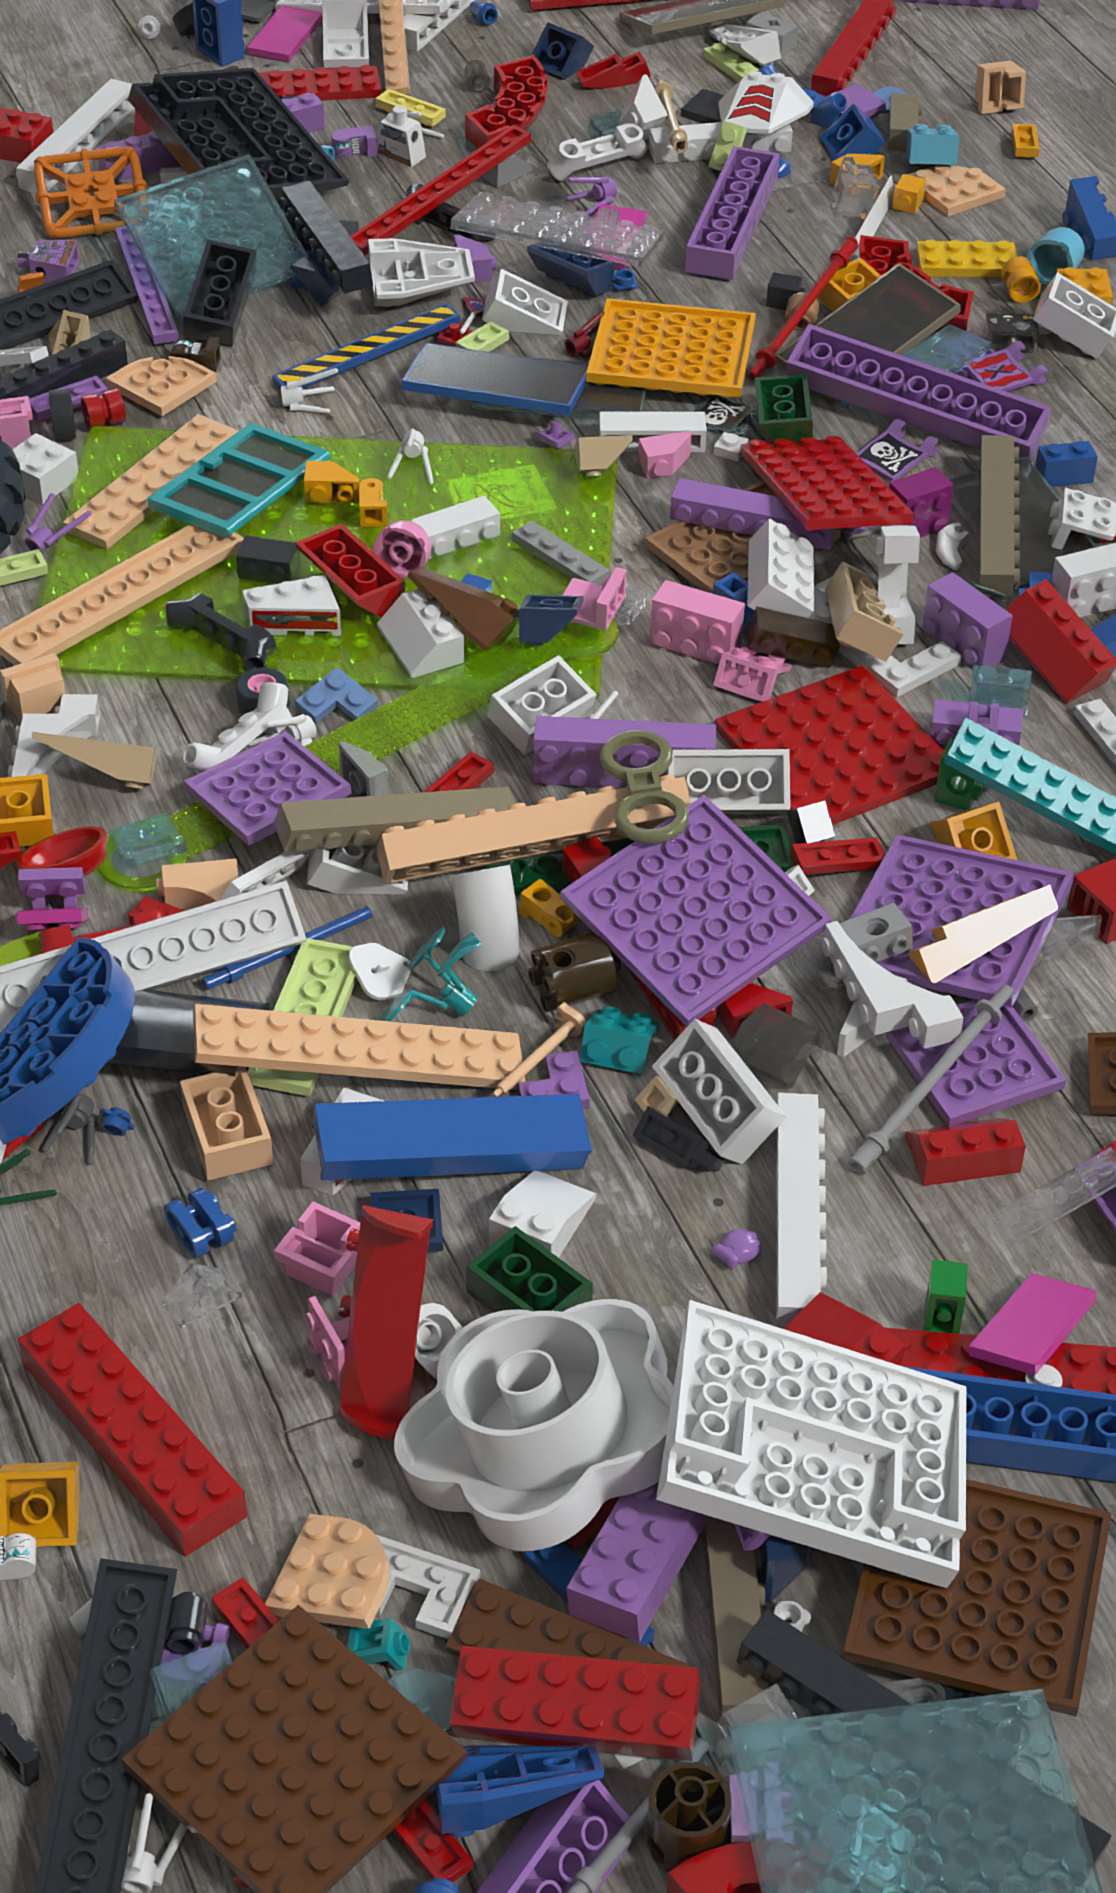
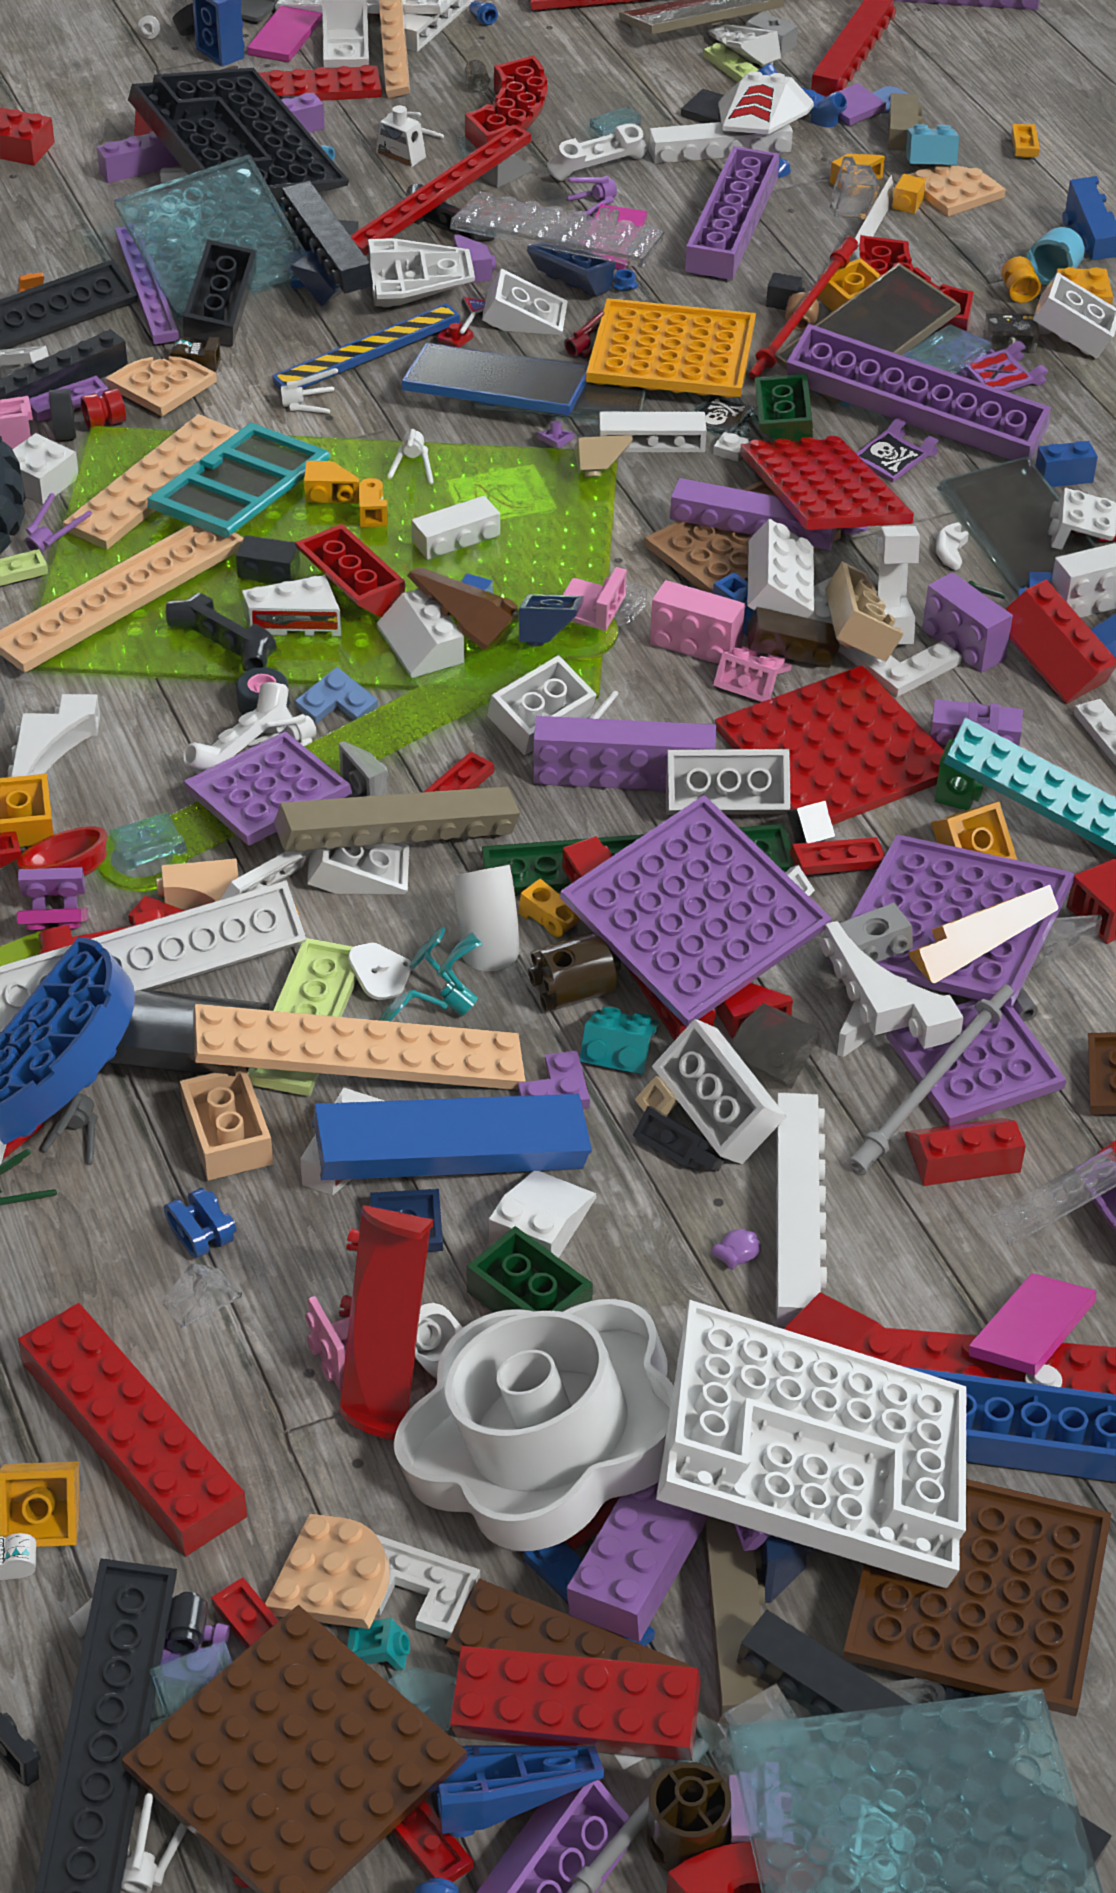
light nougat plate [0,653,65,723] -> none
white brick [16,79,134,193] -> none
medium lavender torso [17,240,79,283] -> none
tan wedge [32,732,158,789] -> none
orange plate [34,146,150,239] -> none
tan slope [46,310,91,355] -> none
blue plate [99,1107,135,1136] -> none
blue bar [202,906,373,990] -> none
bright pink plate [274,1201,360,1296] -> none
medium lavender leg [331,125,377,157] -> none
bright pink cylinder [374,520,431,578] -> none
light yellow plate [375,89,446,127] -> none
light nougat brick [376,775,691,885] -> none
yellowish green plate [456,321,509,352] -> none
light nougat piece [491,1002,586,1097] -> none
light grey plate [512,521,610,585] -> none
dark blue slope [531,22,594,80] -> none
red slope [575,51,651,88] -> none
olive bar [600,730,689,844] -> none
white slope [618,74,668,140] -> none
bright pink slope [638,431,691,479] -> none
tan bar [654,80,688,153] -> none
yellowish green plate [708,121,747,171] -> none
white plate [774,1601,811,1632] -> none
blue slope [820,103,885,160] -> none
magenta brick [885,467,954,538] -> none
yellow plate [916,240,1017,278] -> none
green brick [923,1260,968,1334] -> none
clear light blue brick [969,665,1032,716] -> none
light nougat plate [975,60,1026,114] -> none
dark tan brick [979,435,1020,597] -> none

